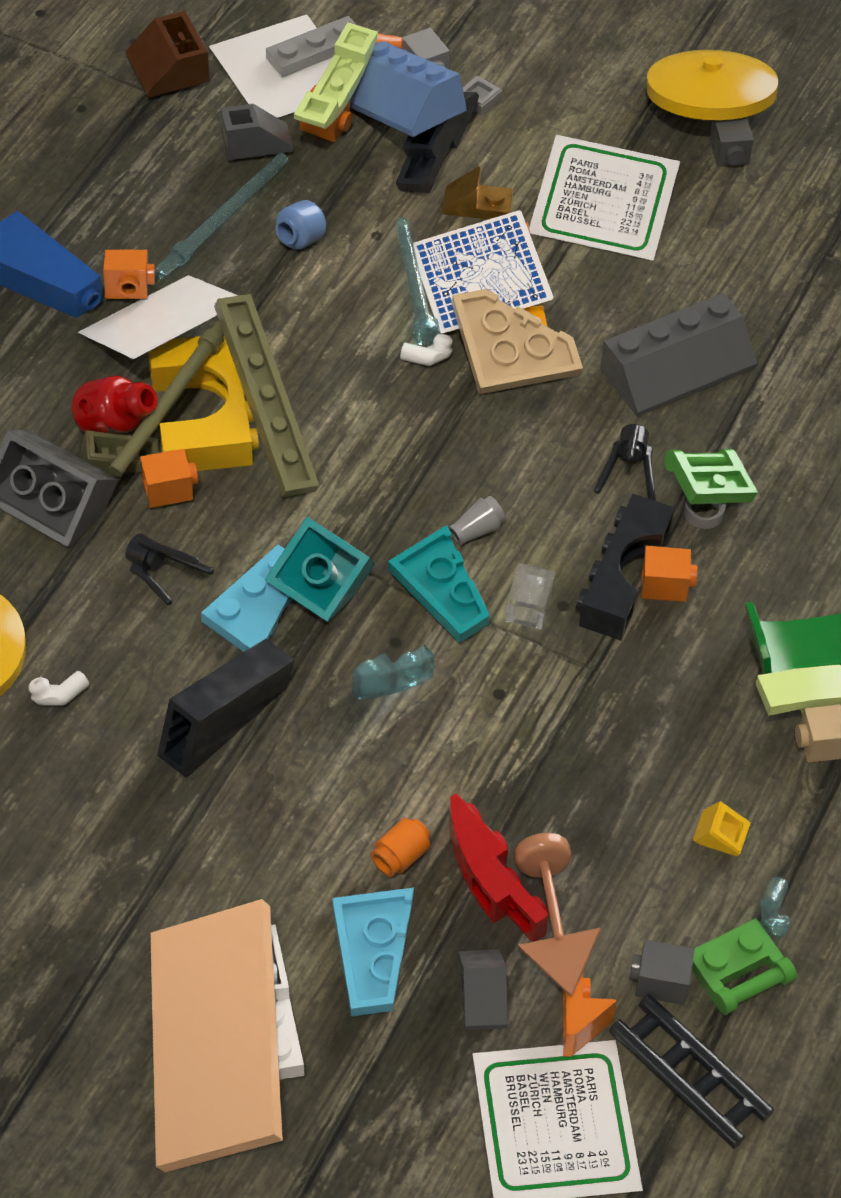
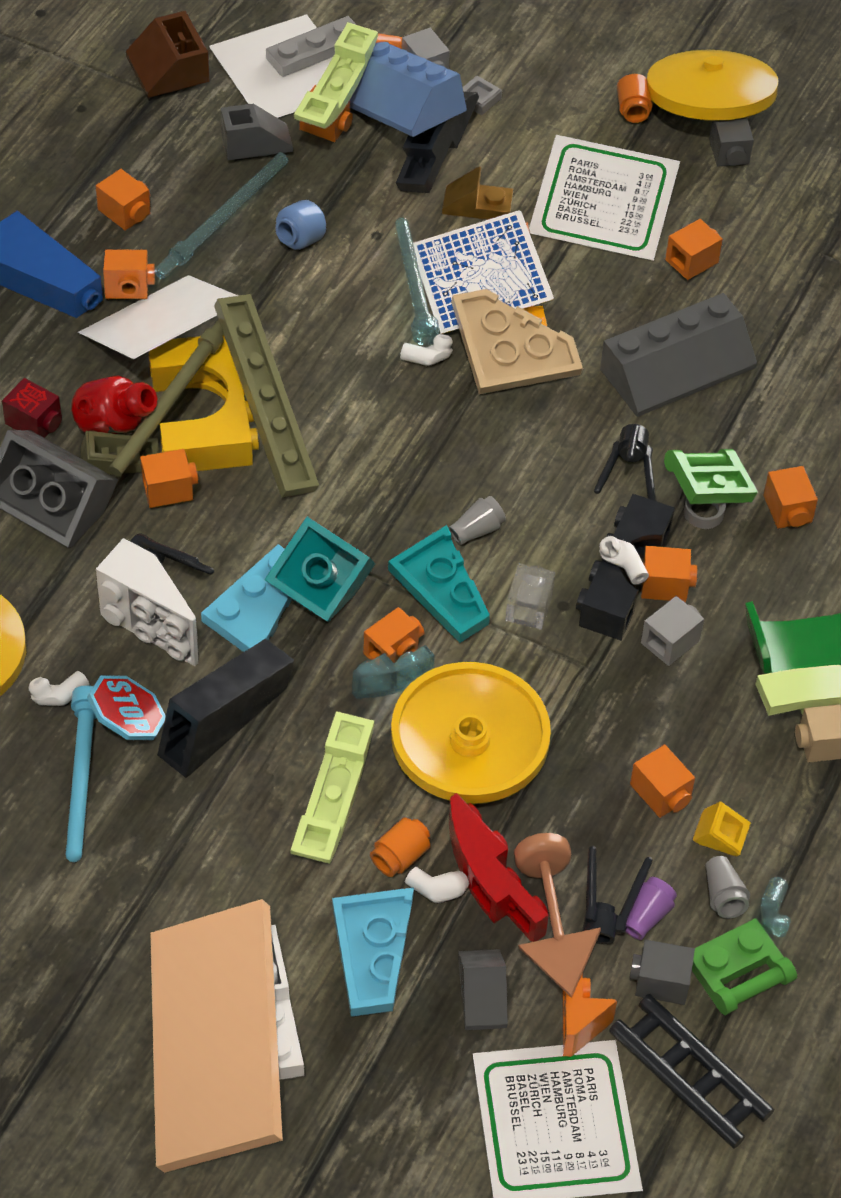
none -> dark red brick [2,378,62,438]
none -> medium azure piece [66,686,97,862]
none -> piece [87,675,166,740]
none -> orange brick [96,169,151,231]
none -> white slope [96,538,199,666]
none -> yellowish green slope [290,711,374,864]
none -> orange brick [363,607,424,677]
none -> yellow dish [391,662,551,804]
none -> white arm [405,867,469,903]
none -> black plant [582,846,653,944]
none -> white arm [599,536,649,584]
none -> orange brick [617,74,652,123]
none -> medium lavender cone [626,877,677,940]
none -> orange brick [630,744,695,818]
none -> light grey brick [641,596,704,666]
none -> orange brick [665,219,723,280]
none -> light grey cone [705,856,750,918]
none -> orange brick [763,466,818,529]

